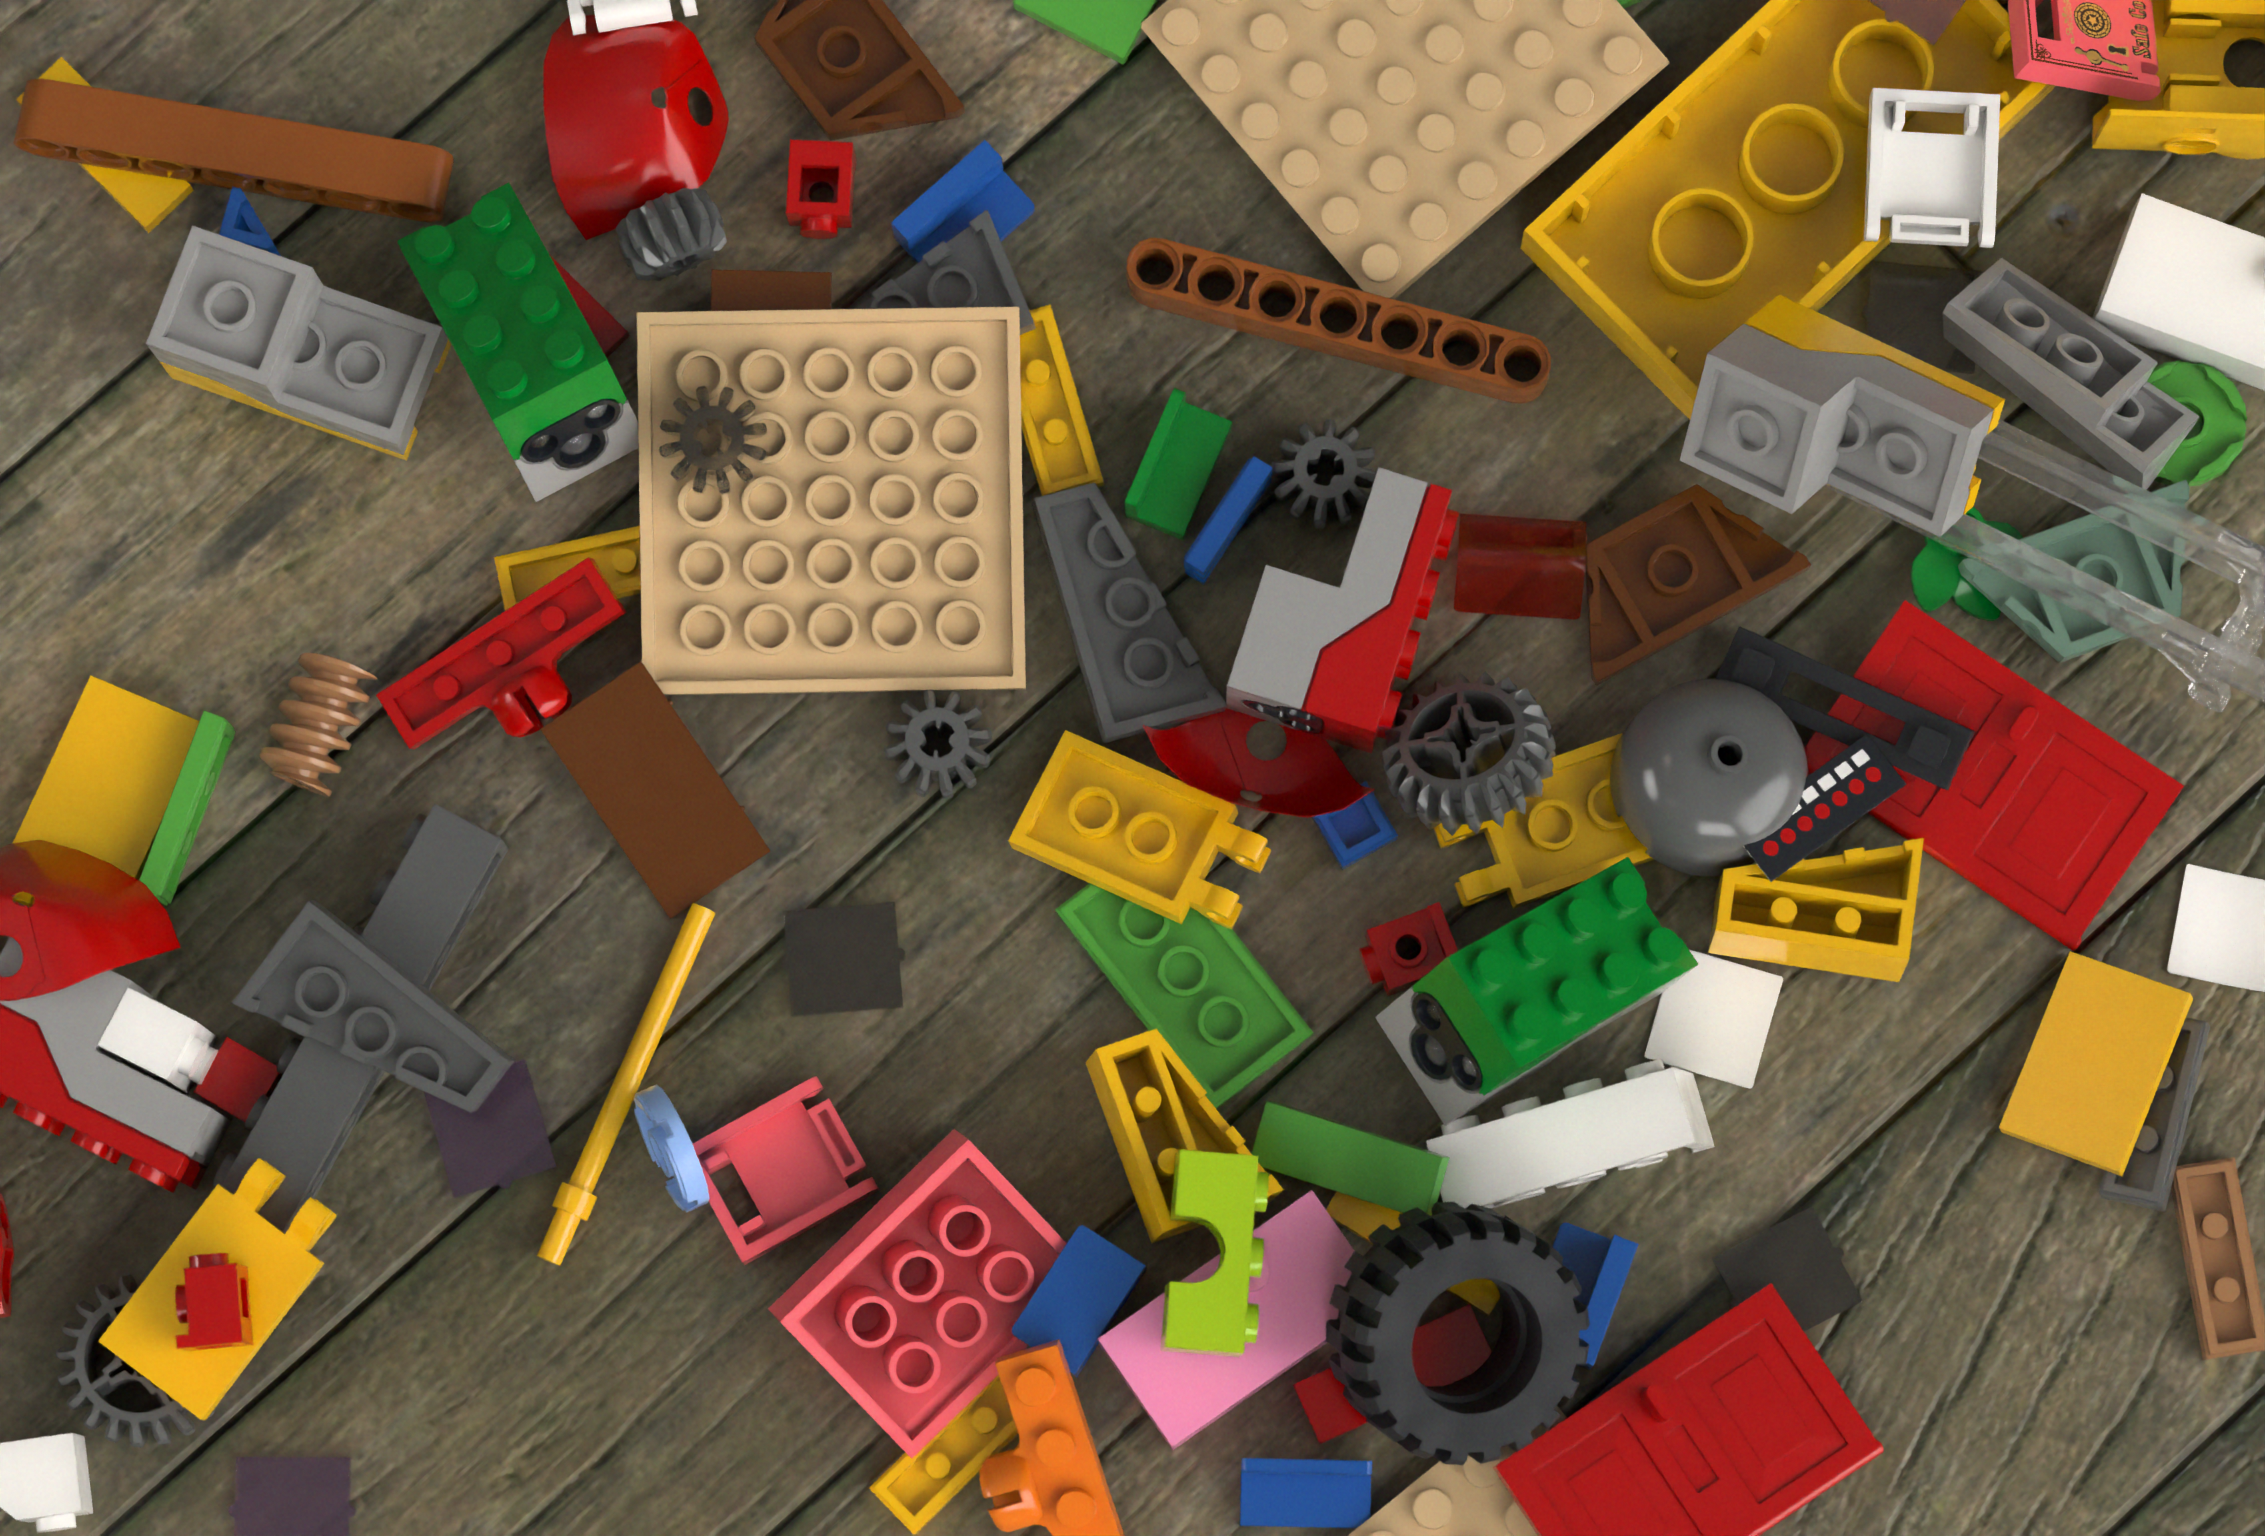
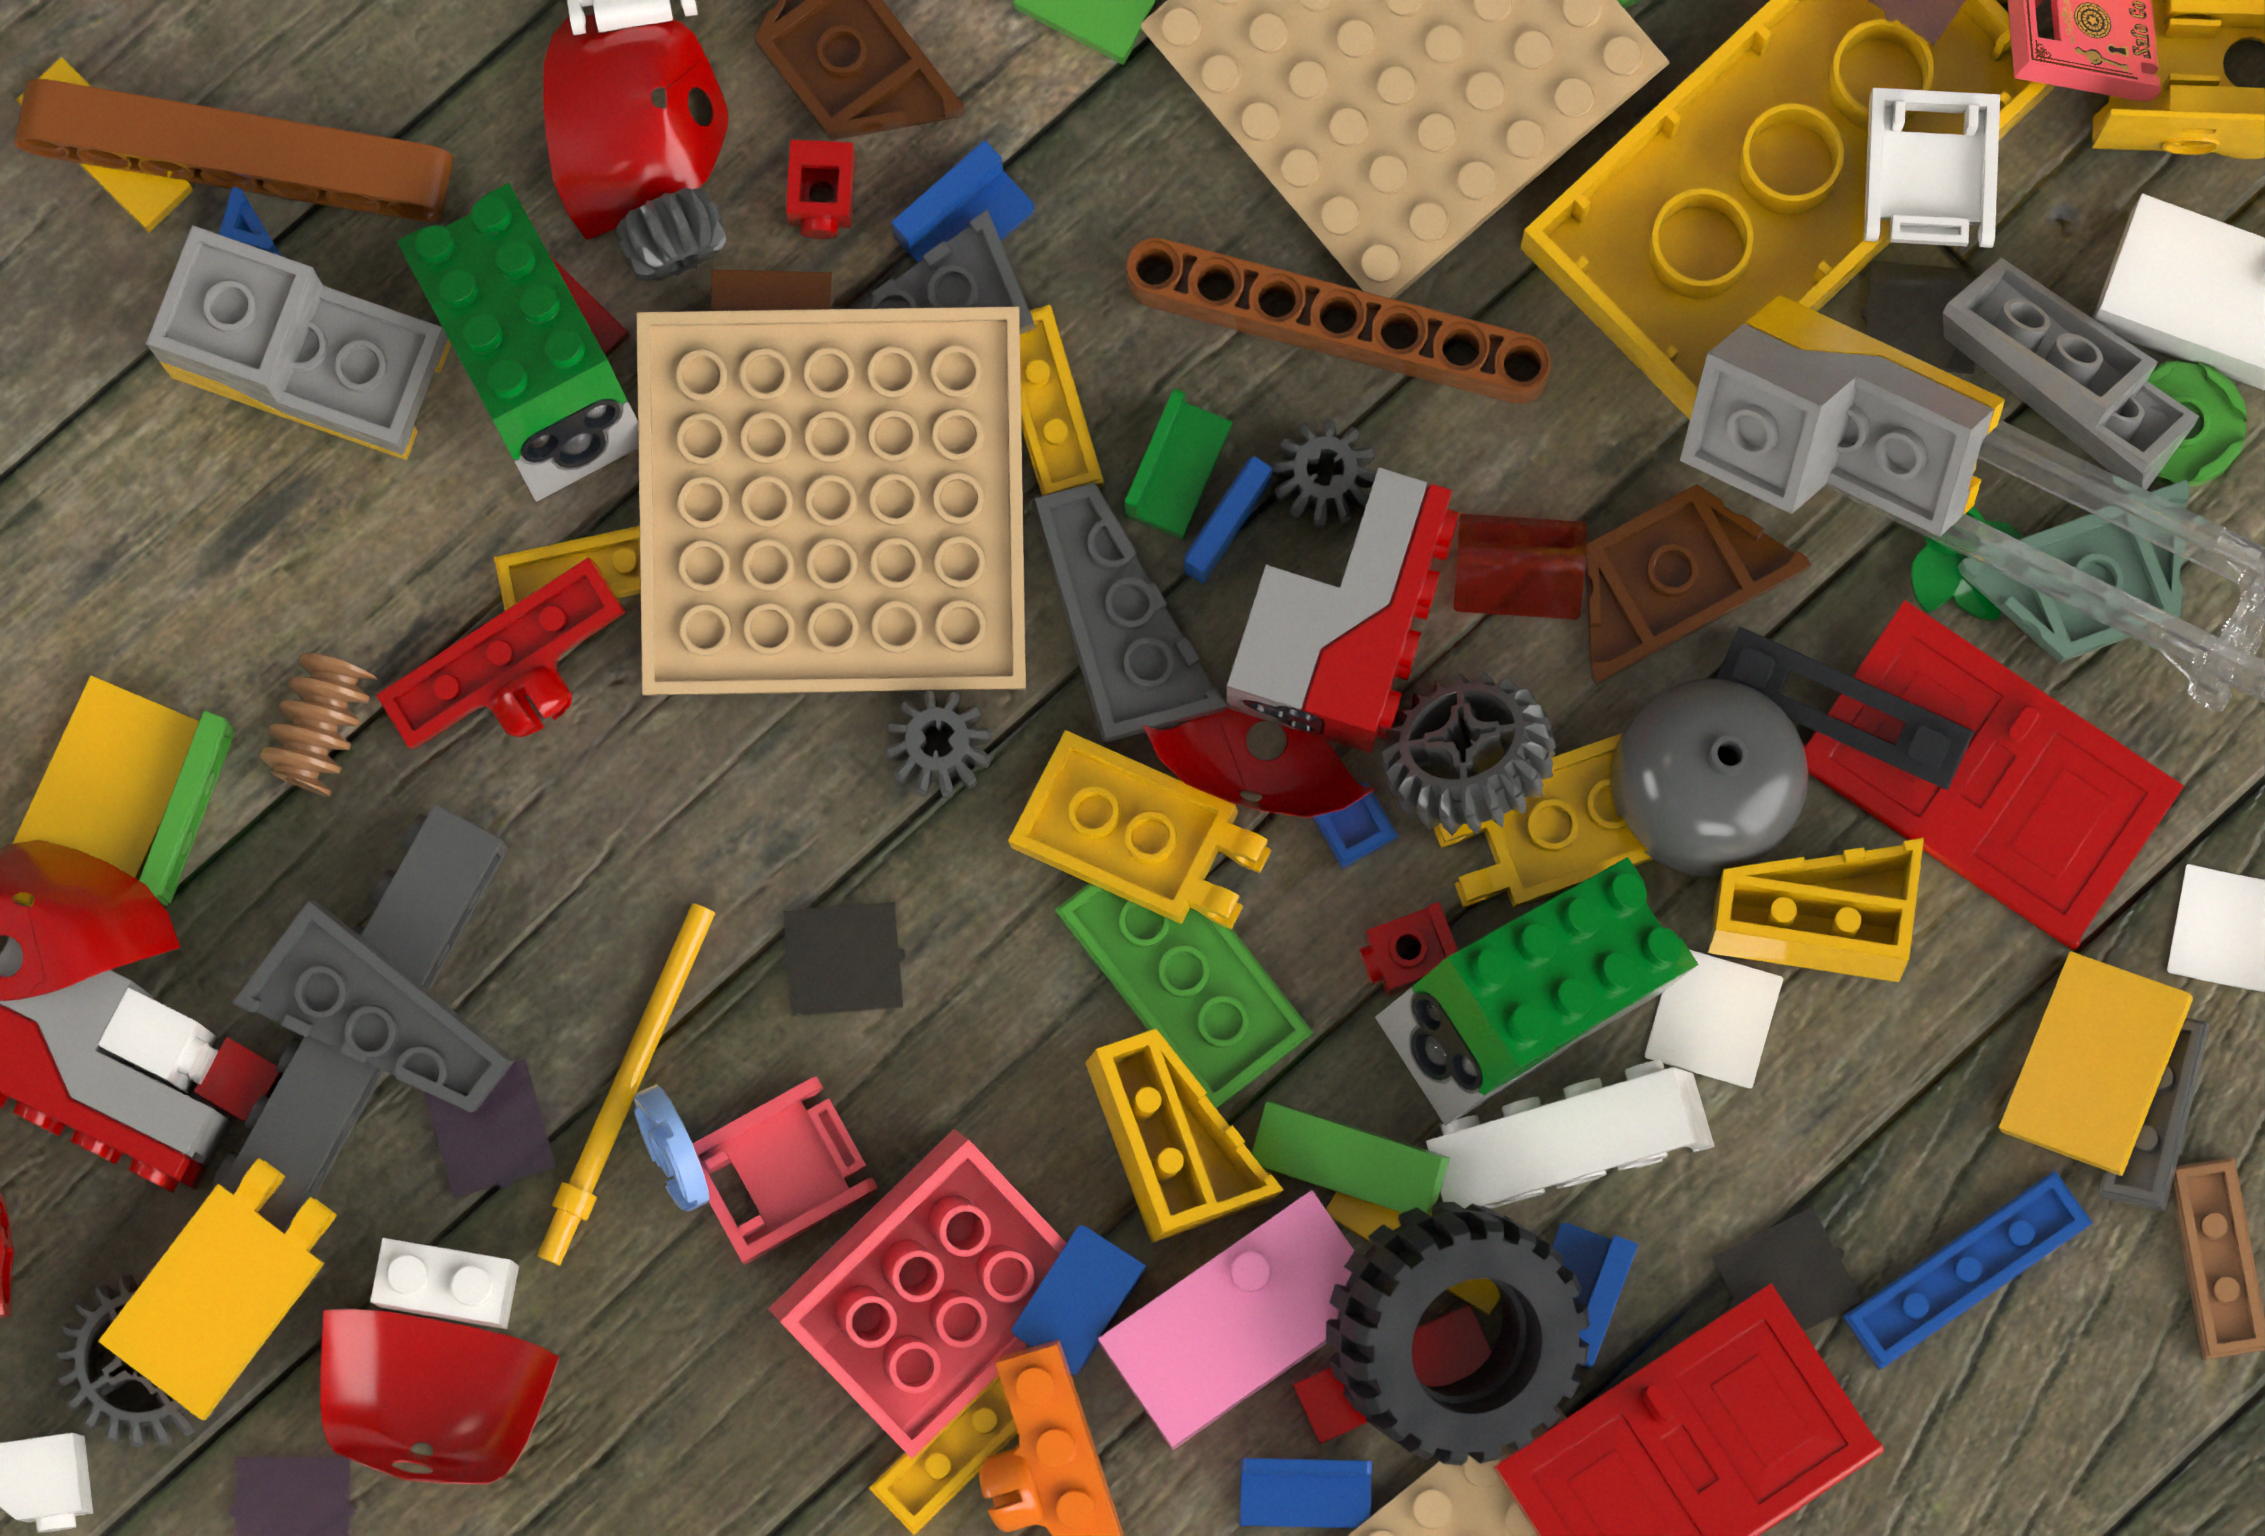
red brick [175,1253,253,1351] -> none
reddish brown window [540,661,771,919] -> none
clear smoke gear [659,386,768,495] -> none
lime arch [1160,1149,1269,1357] -> none
black sticker [1743,734,1906,882] -> none
none -> red piece [320,1309,560,1484]
none -> white brick [370,1238,519,1329]
none -> blue tile [1842,1170,2093,1370]

